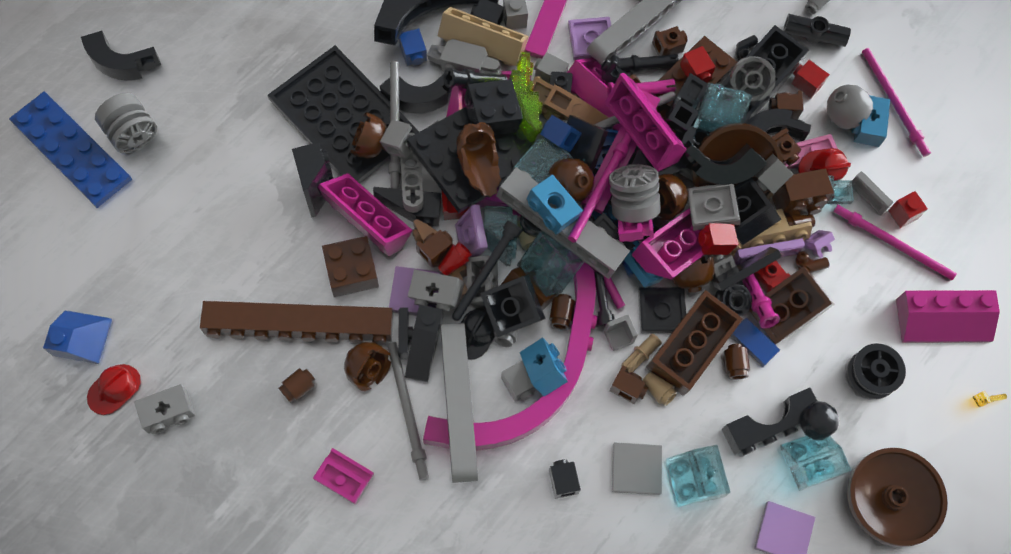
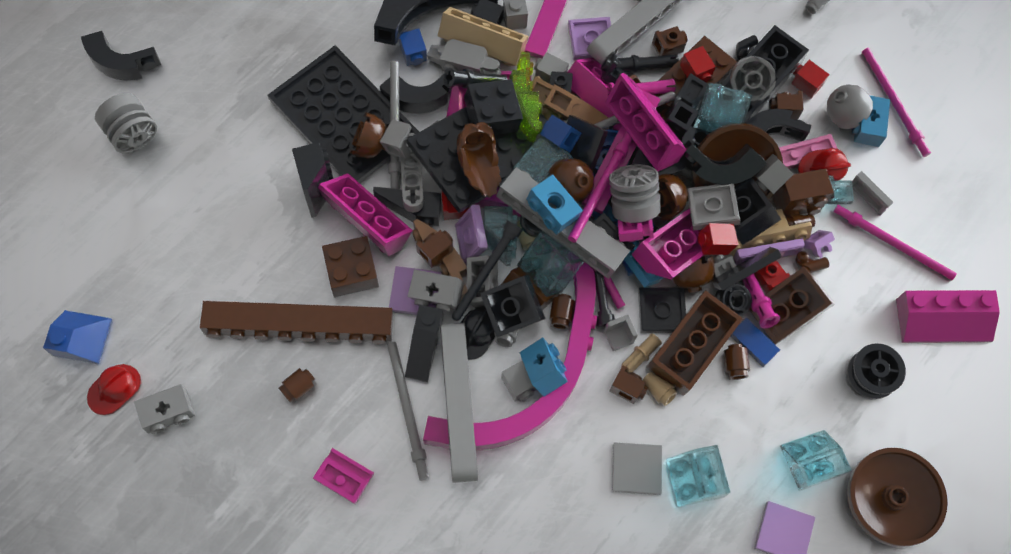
blue plate [9,91,132,208] -> none
reddish brown cylinder [344,342,391,391] -> none
black plate [398,307,413,359] -> none
red cone [438,242,472,276] -> none
black brick [549,459,581,499] -> none
black arch [721,387,817,456] -> none
reddish brown brick [772,128,802,166] -> none
black piece [783,14,851,47] -> none
black hair [800,401,839,441] -> none
red brick [888,191,928,229] -> none
clear yellow hand [972,390,1007,407] -> none

